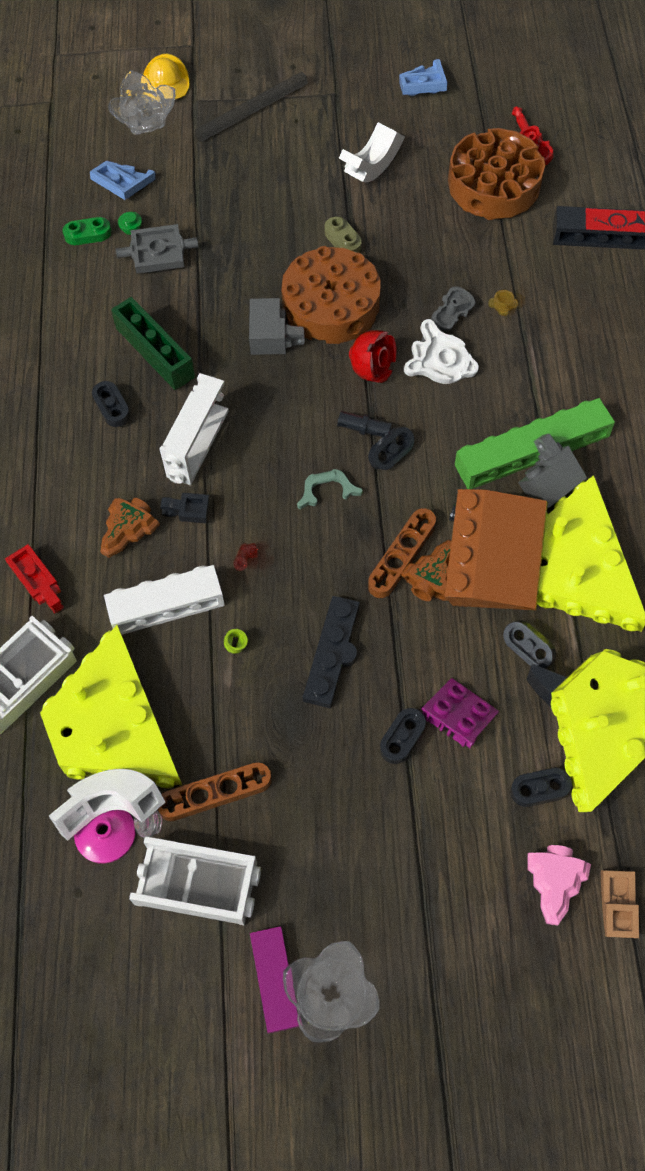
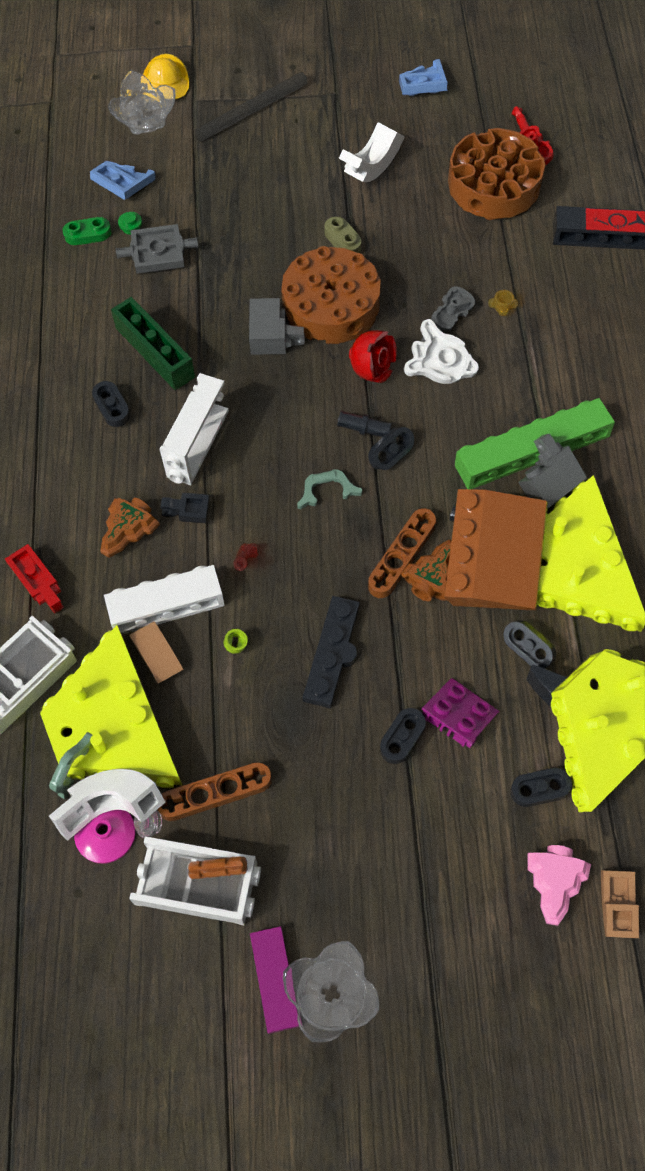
none -> sand green helmet [49,732,92,800]
none -> medium nougat slope [129,621,183,684]
none -> dark orange axle [188,856,248,879]

